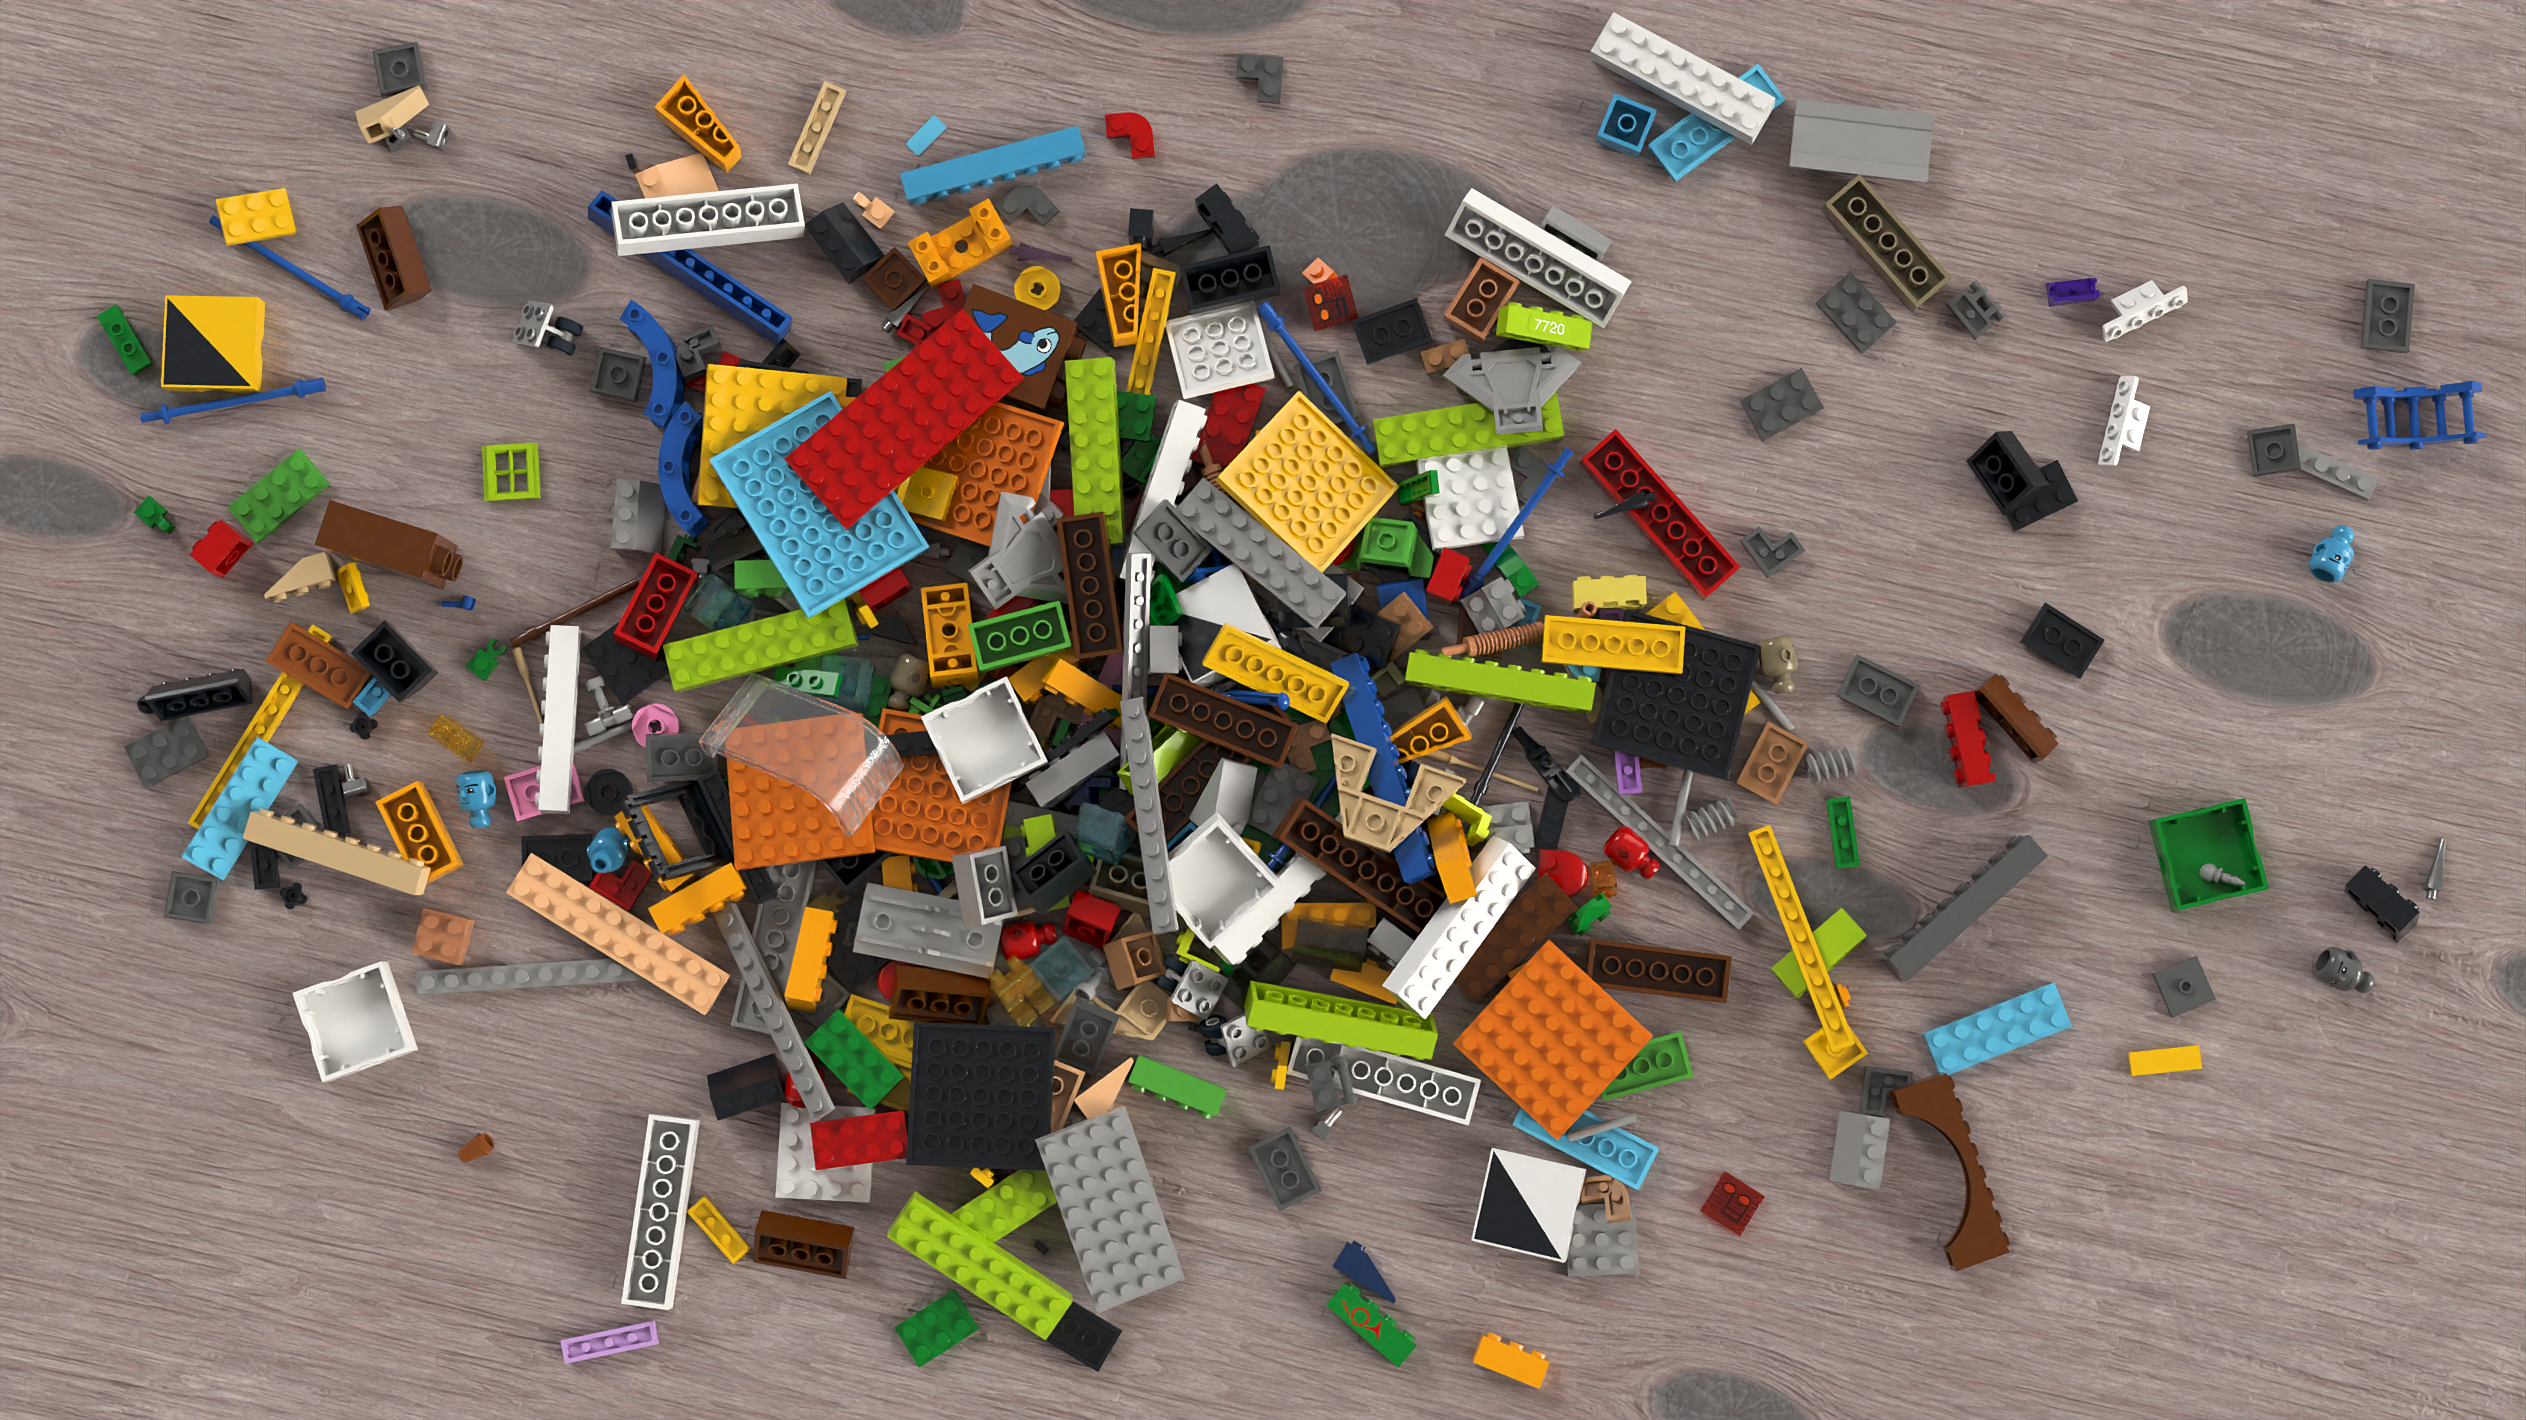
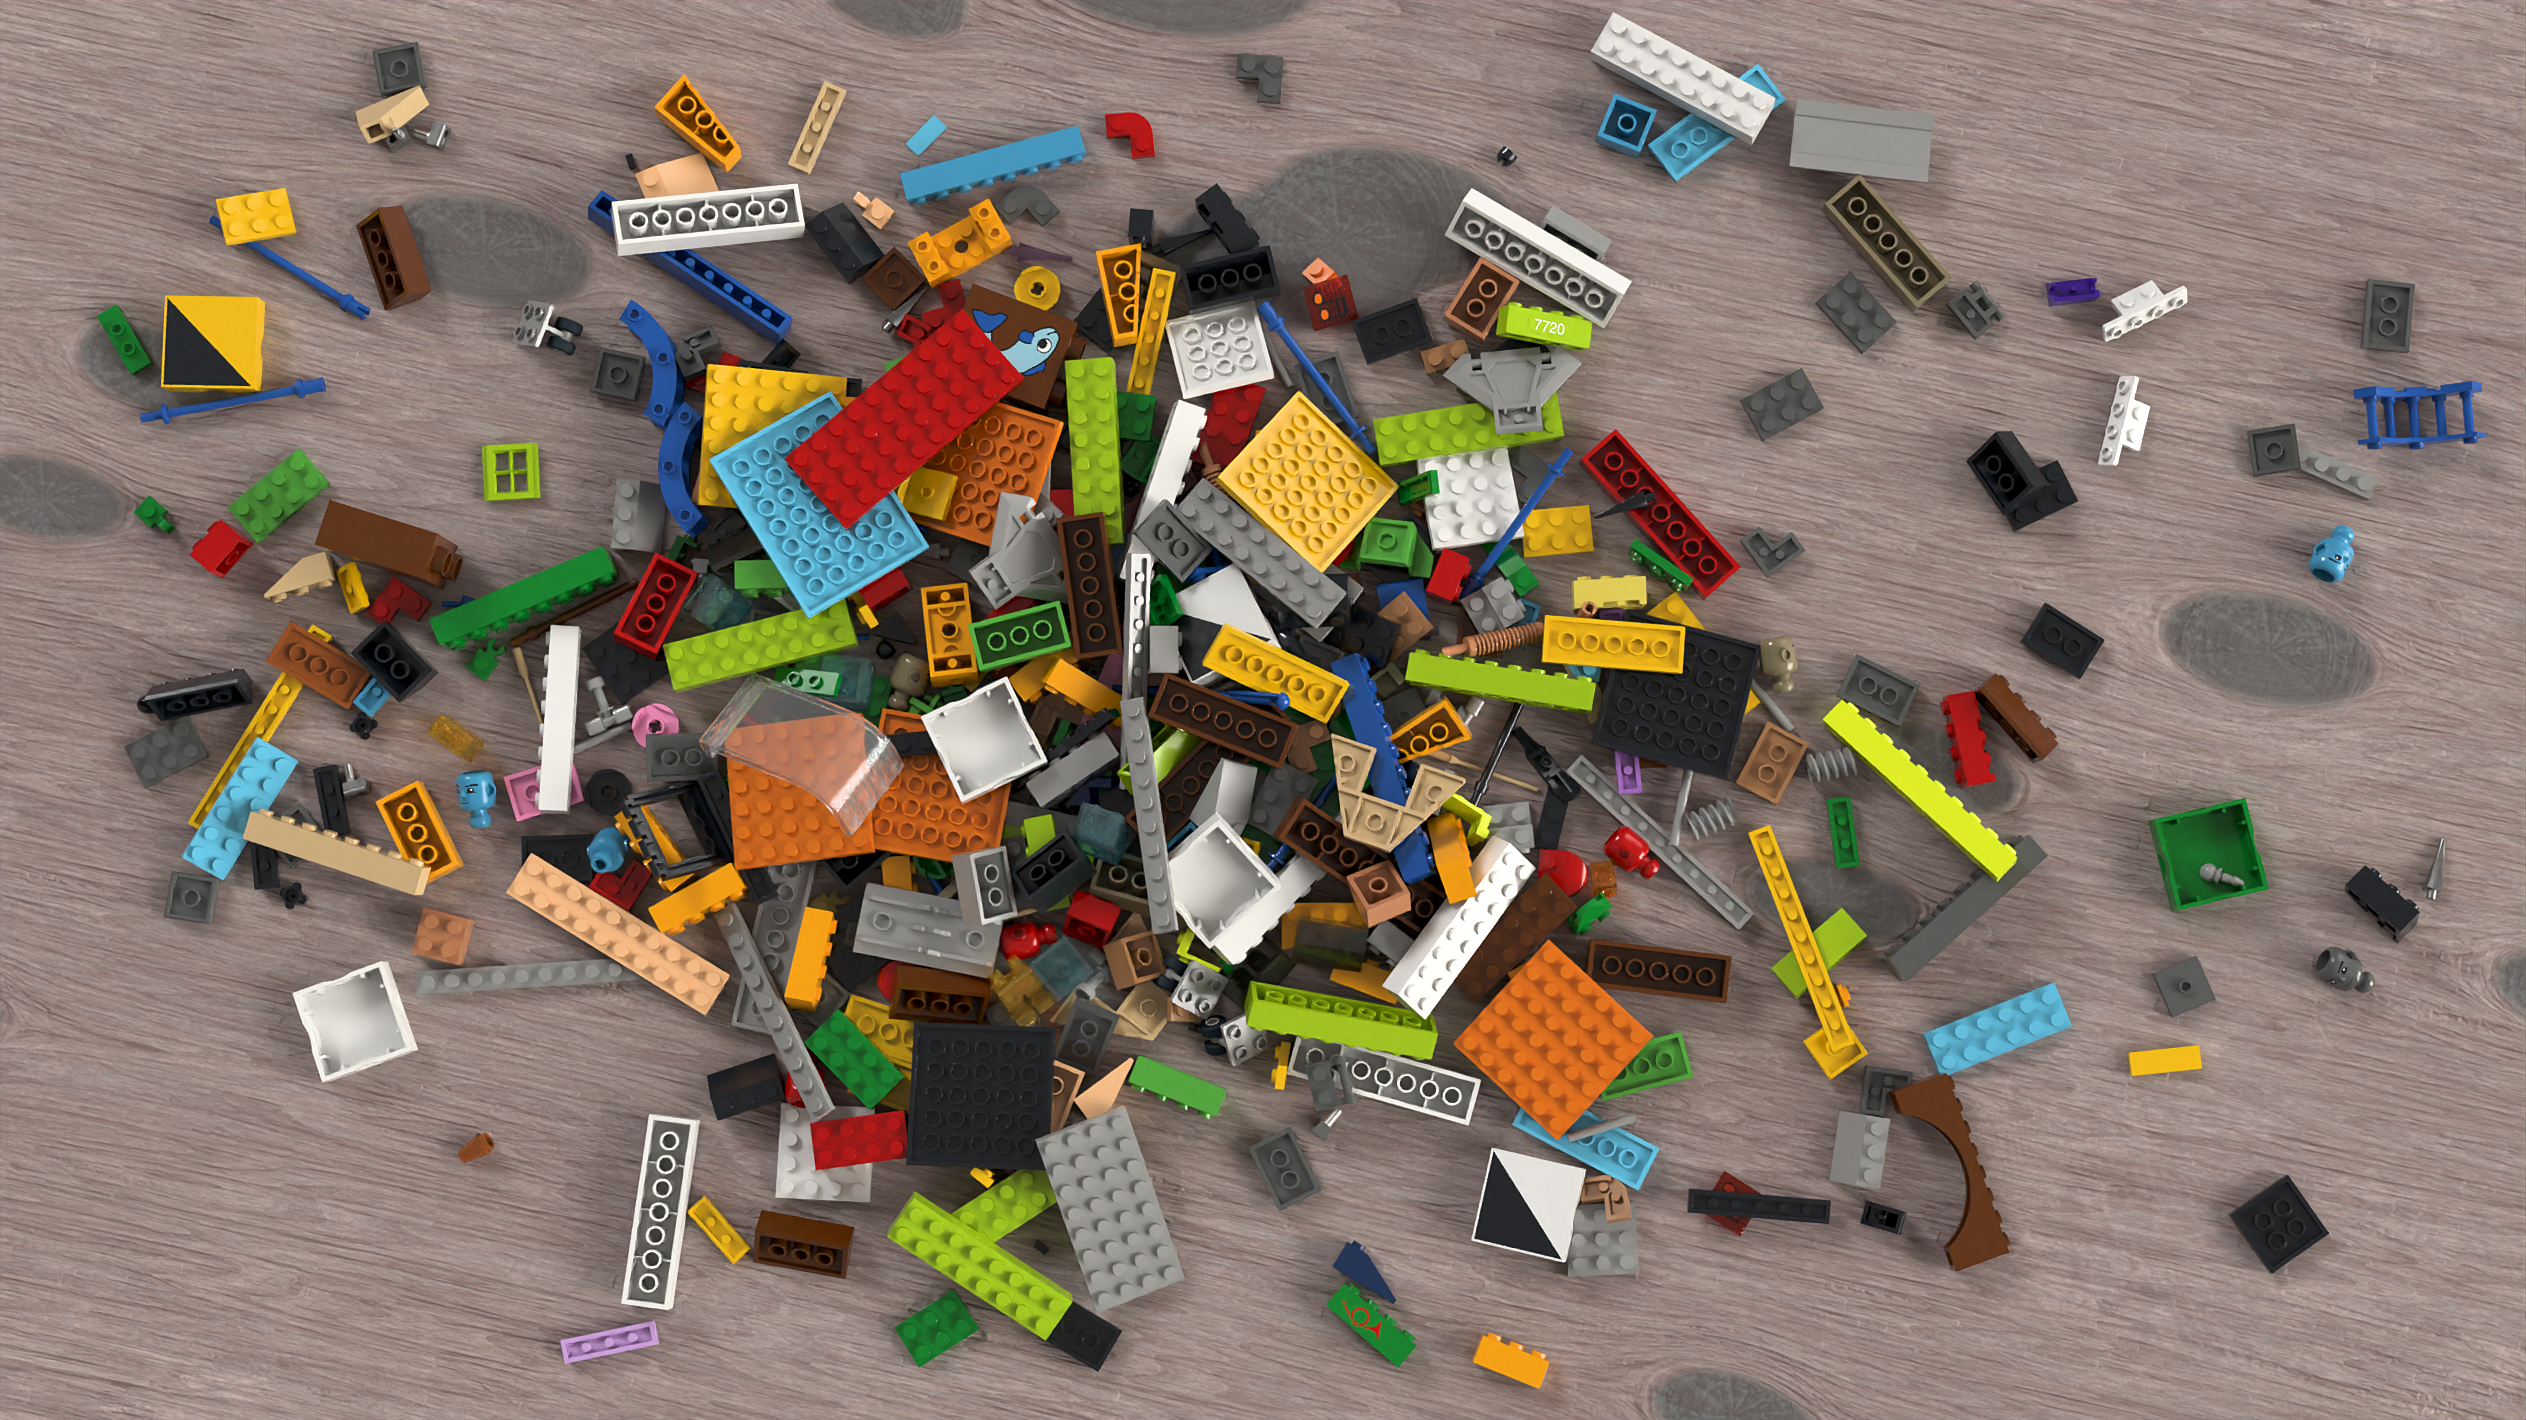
none -> red plate [366,576,433,624]
none -> green brick [429,546,621,651]
none -> black hinge [876,639,897,659]
none -> nougat slope [1346,859,1411,928]
none -> black hinge [1497,146,1517,167]
none -> yellow plate [1522,505,1594,558]
none -> green plate [1628,539,1693,594]
none -> black plate [1687,1188,1831,1224]
none -> neon yellow brick [1823,700,2017,882]
none -> black slope [1860,1200,1907,1235]
none -> black plate [2228,1174,2329,1274]

